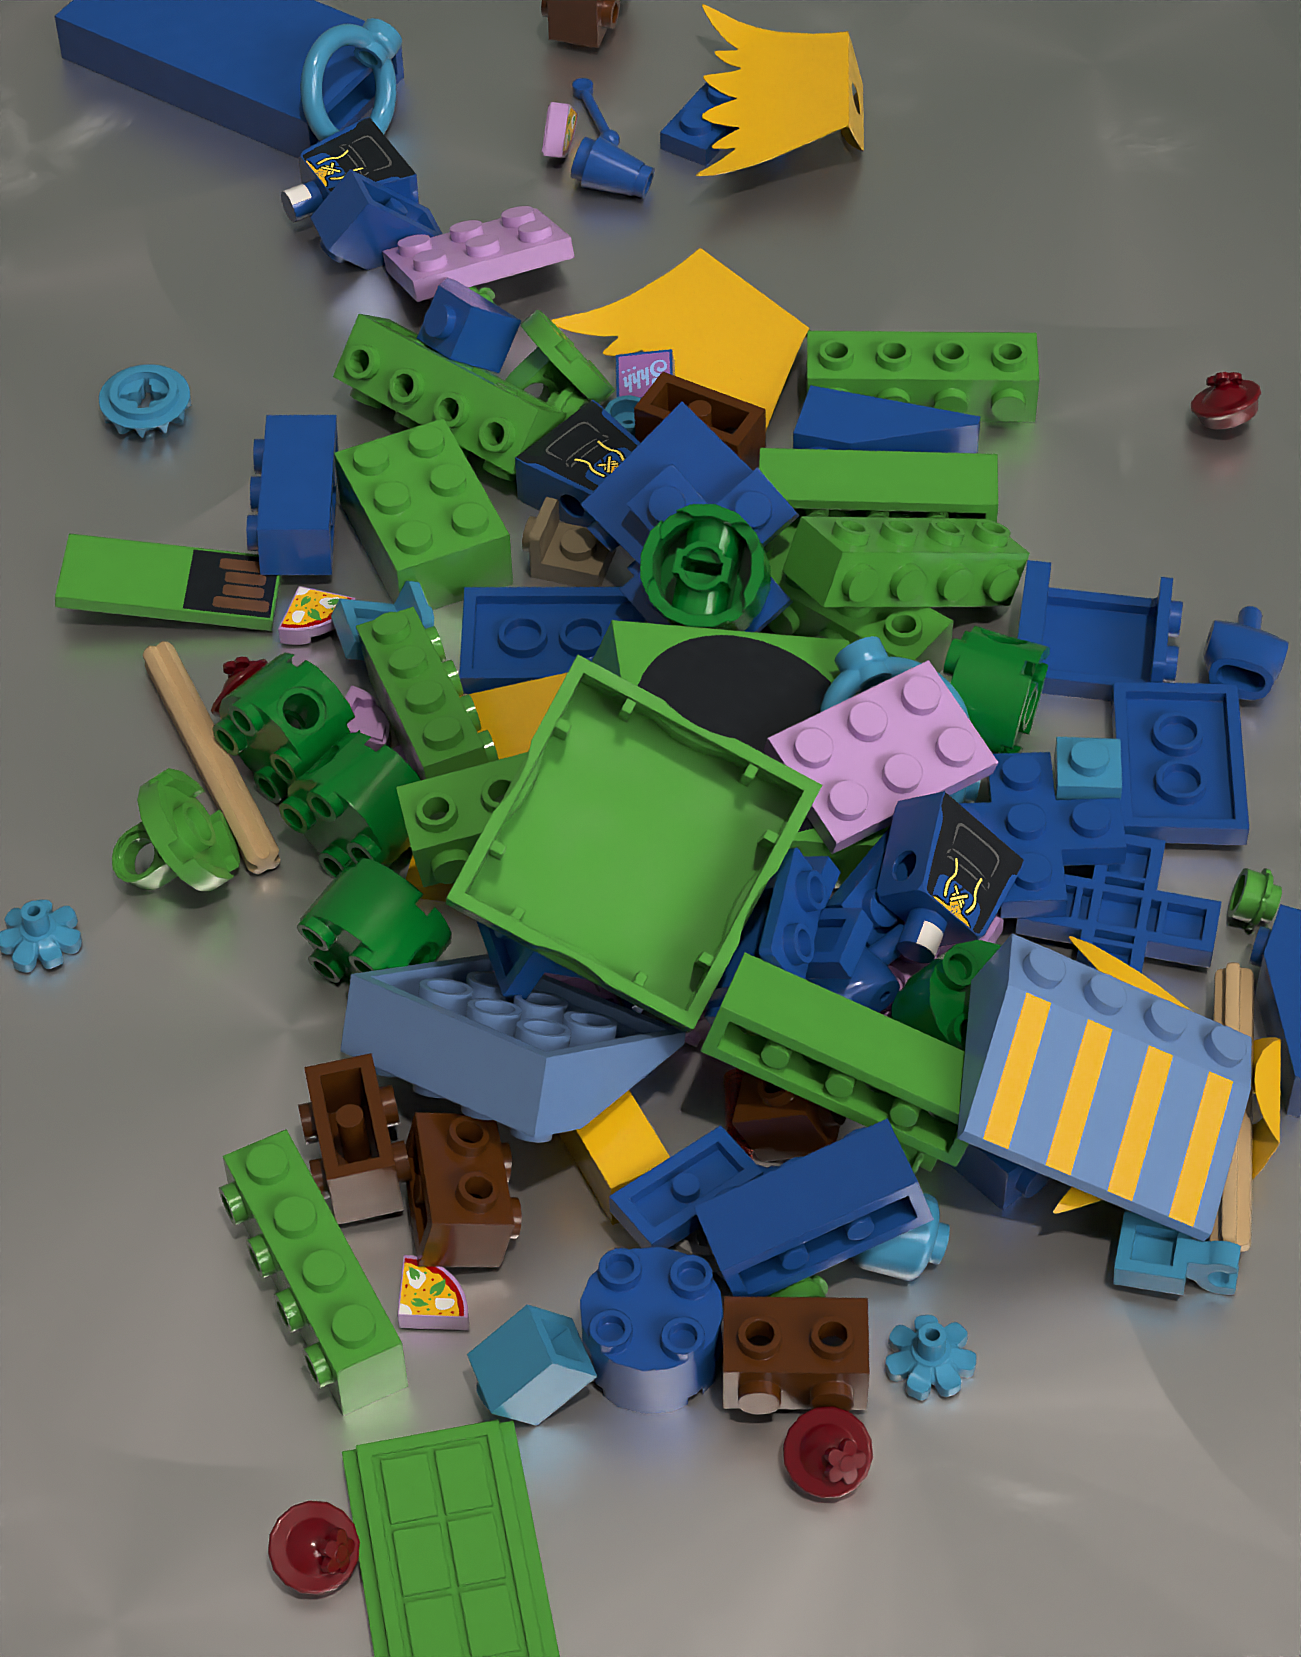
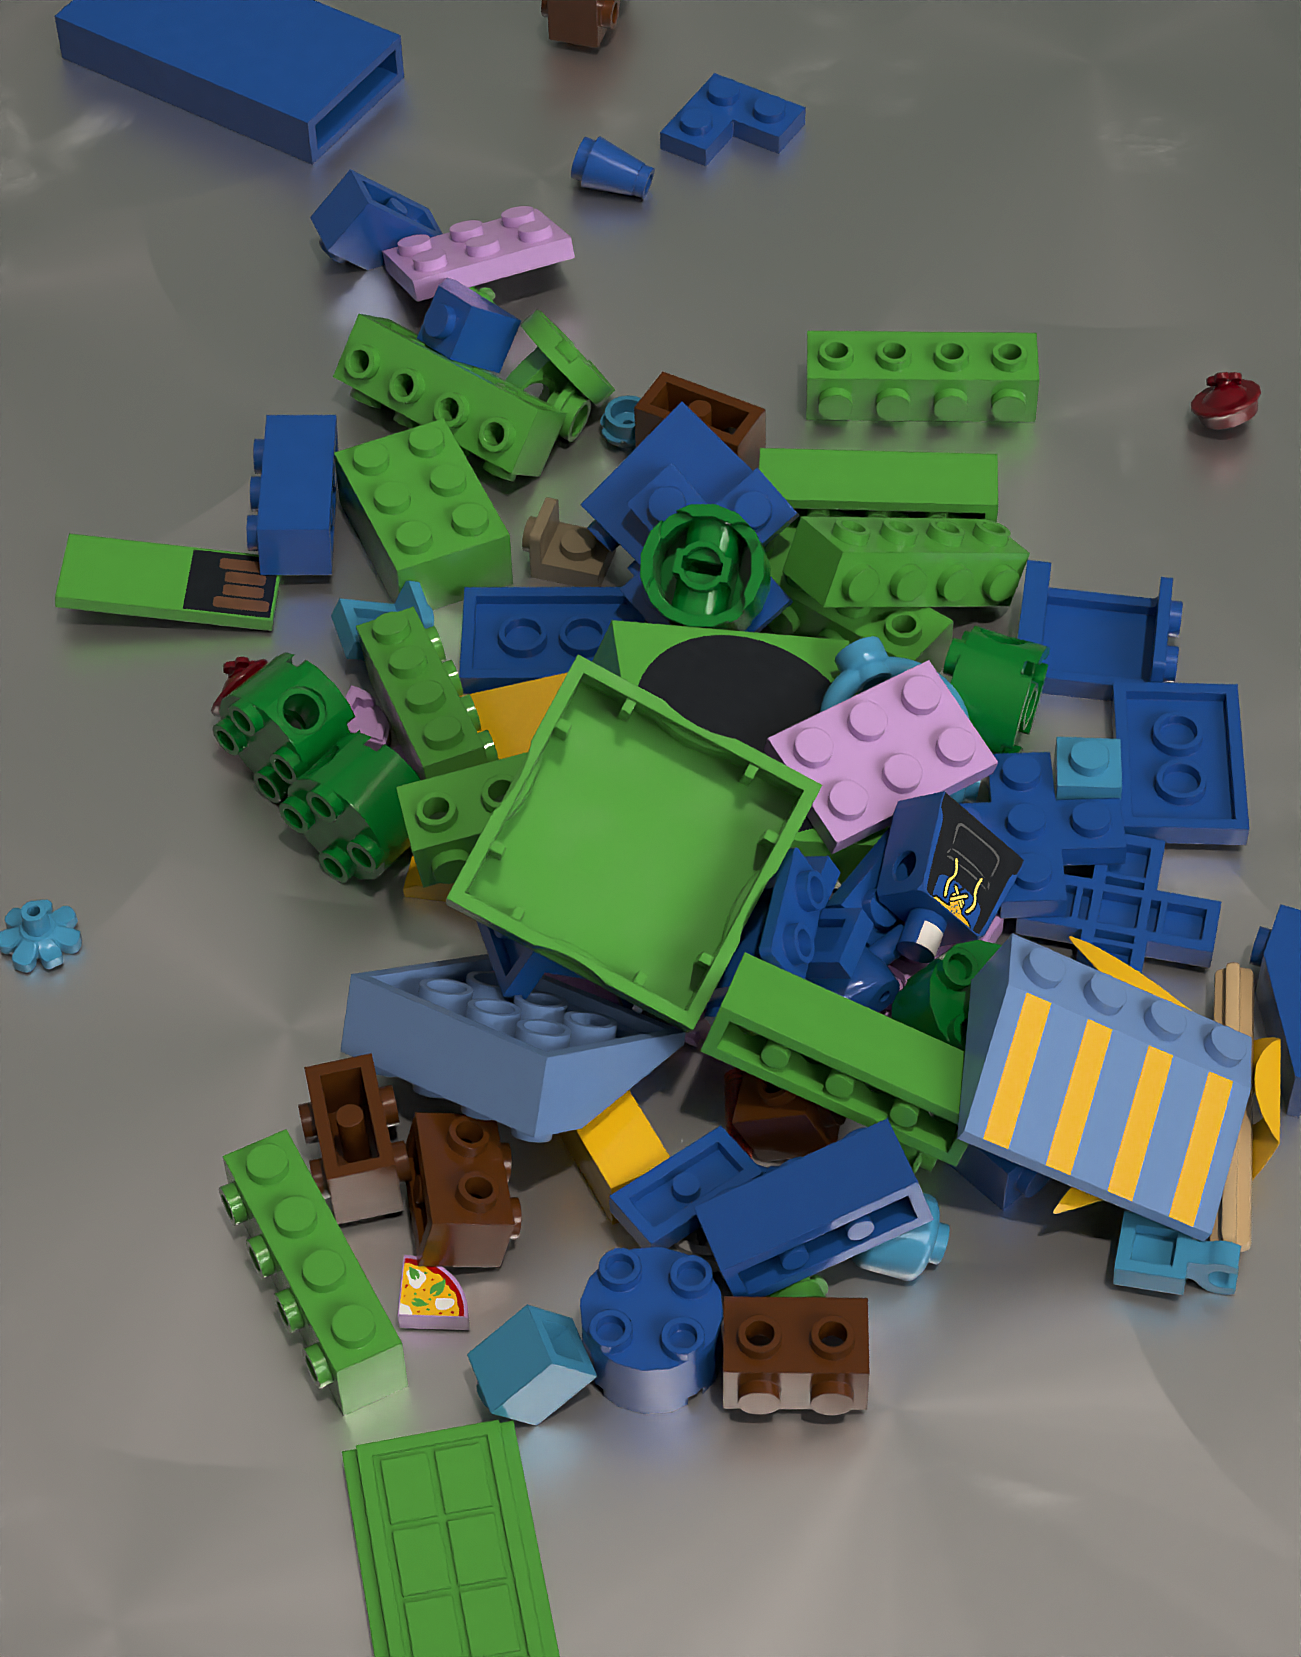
dark azure gear [99,364,192,438] -> none
bright green tile [112,768,240,892] -> none
tan axle [143,641,280,874] -> none
dark red hat [268,1500,360,1595] -> none
tile [278,586,356,645] -> none
torso [281,117,419,223] -> none
green brick [297,858,452,983] -> none
dark azure piece [300,18,402,141] -> none
torso [515,400,640,527] -> none
lavender tile [542,102,578,158] -> none
yellow piece [551,248,811,430] -> none
blue hinge [572,78,620,147] -> none
medium lavender tile [616,349,675,398] -> none
yellow piece [696,4,864,176] -> none
dark red hat [783,1406,873,1498] -> none
blue slope [793,385,981,453] -> none
dark azure plant [885,1315,976,1401] -> none
blue piece [1203,606,1289,700] -> none
bright green plate [1228,868,1282,930] -> none

